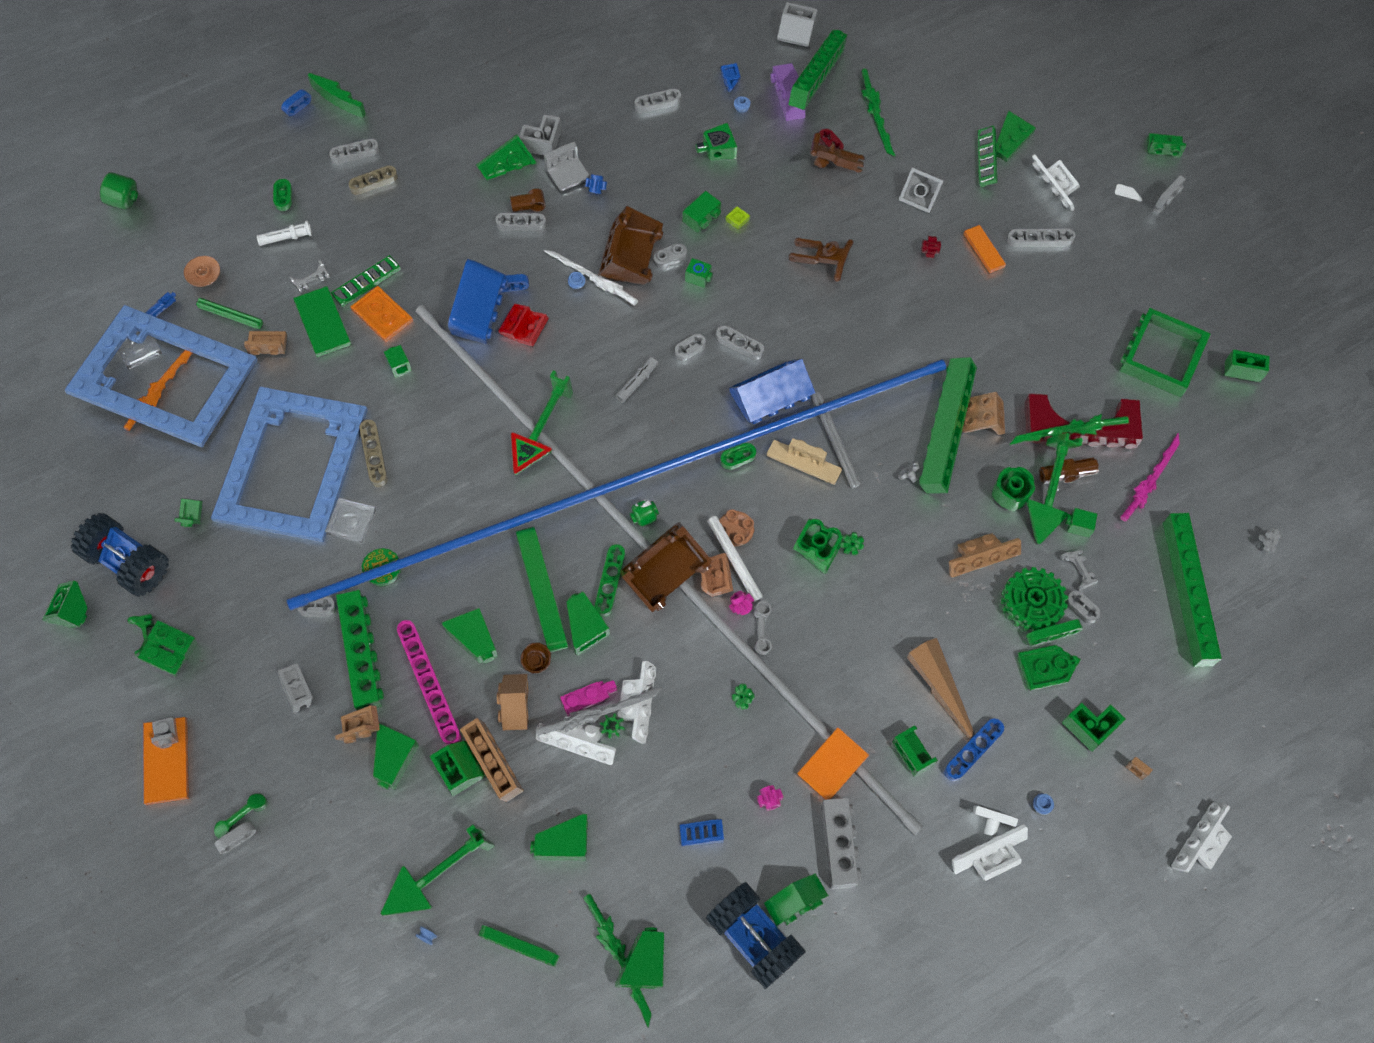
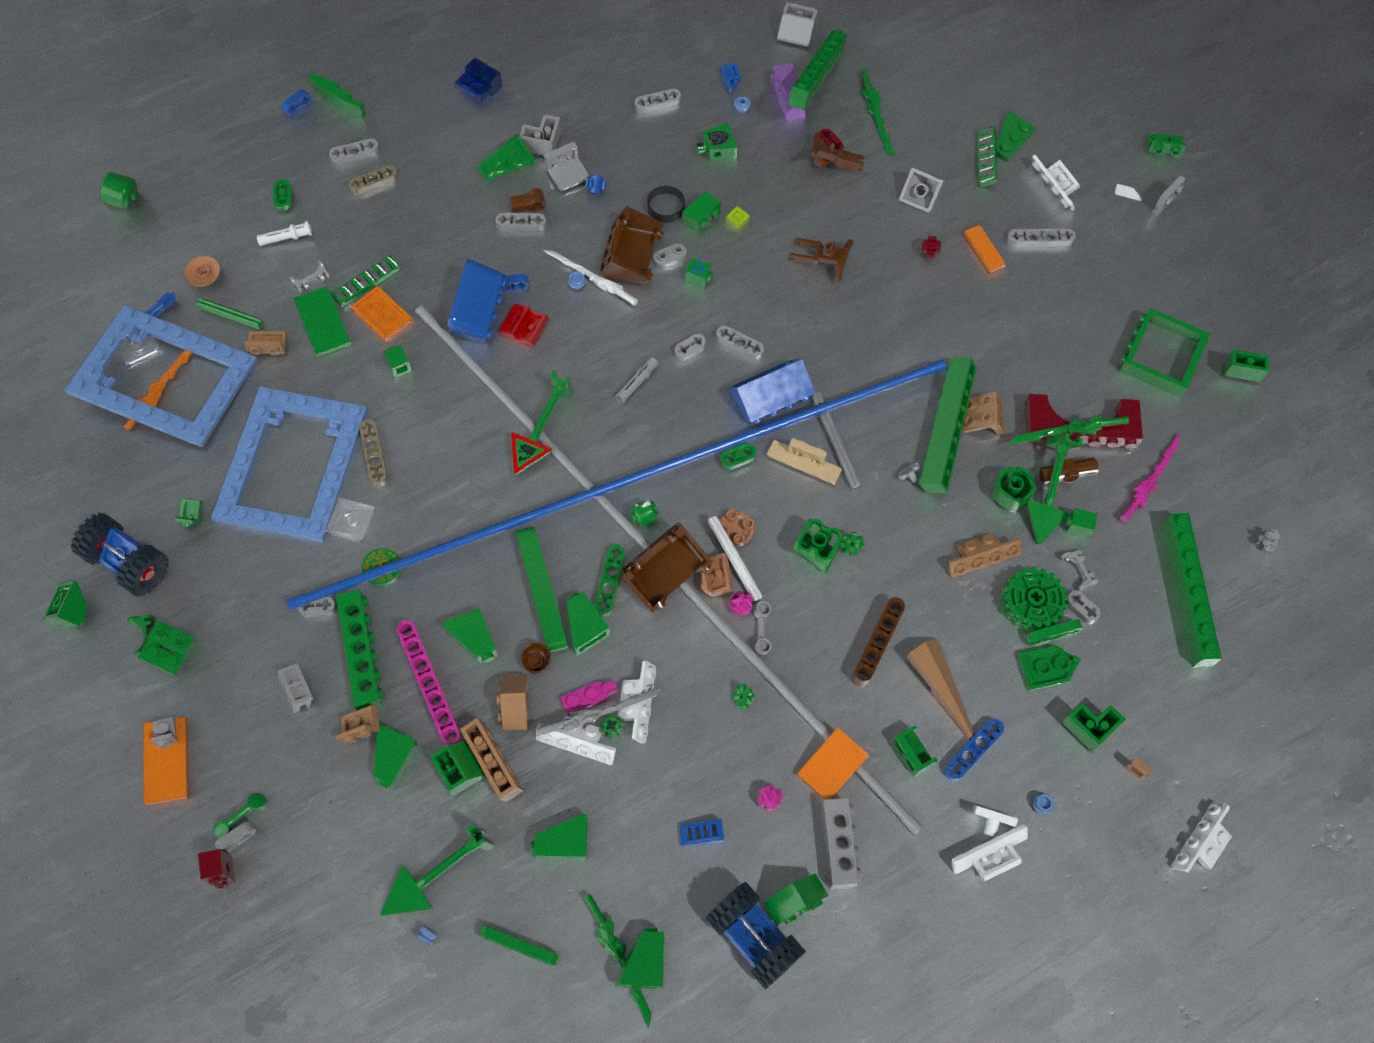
none -> dark red brick [198,849,235,889]
none -> clear blue brick [455,57,503,102]
none -> black tyre [647,186,685,223]
none -> reddish brown beam [852,597,905,687]

